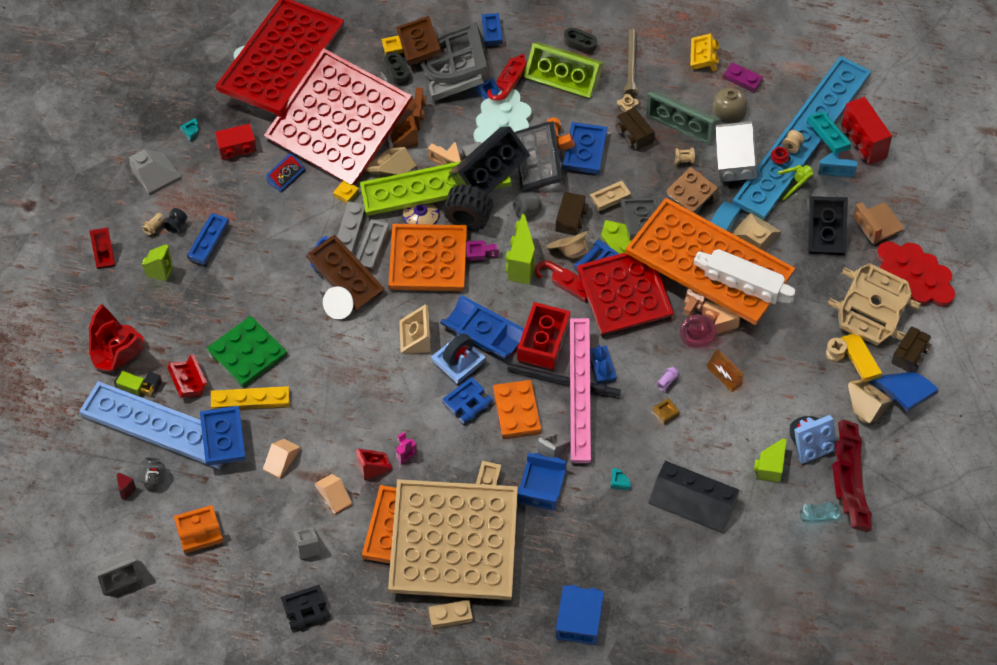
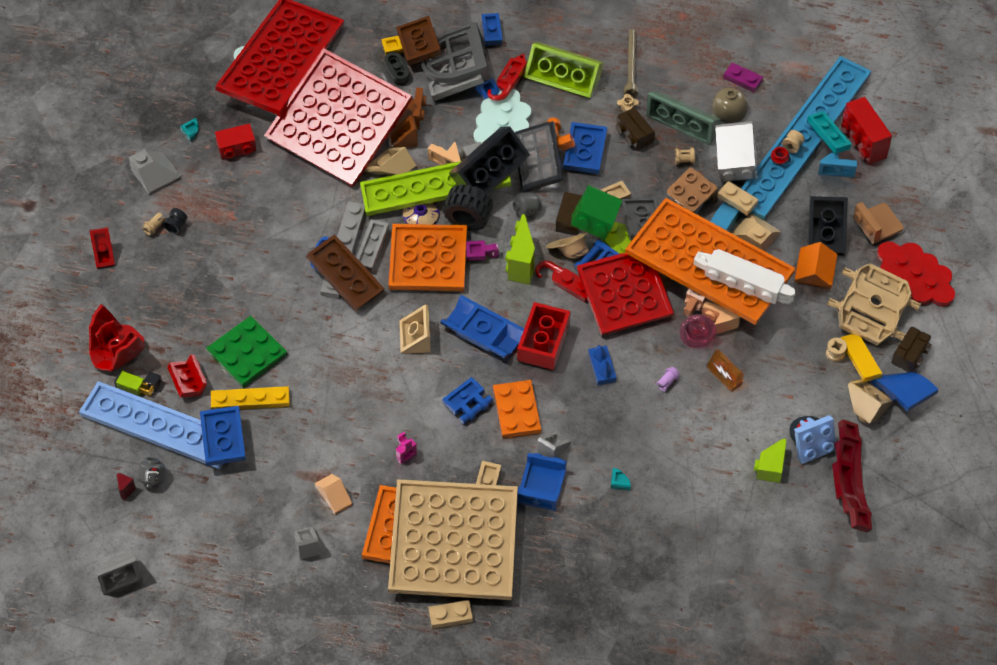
lime slope [142,244,173,281] -> none
orange plate [173,505,223,554] -> none
blue plate [187,213,229,265] -> none
light nougat slope [263,439,301,479] -> none
slope [266,153,305,192] -> none
black plate [280,584,331,630] -> none
white piece [323,286,354,319] -> none
yellow plate [333,180,359,204] -> none
red slope [355,448,393,480] -> none
light blue plate [431,333,486,384] -> none
black bar [507,363,621,397] -> none
blue brick [556,585,604,645] -> none
pearl dark grey plate [564,27,597,52] -> none
bright pink plate [570,318,591,463] -> none
black slope [648,460,740,533] -> none
pearl gold tile [652,398,680,424] -> none
yellow bracket [690,33,719,71] -> none
lime plant [778,164,814,201] -> none
clear light blue plate [799,502,840,522] -> none
none -> green slope [571,185,622,240]
none -> tan plate [717,181,759,216]
none -> orange slope [794,242,837,288]

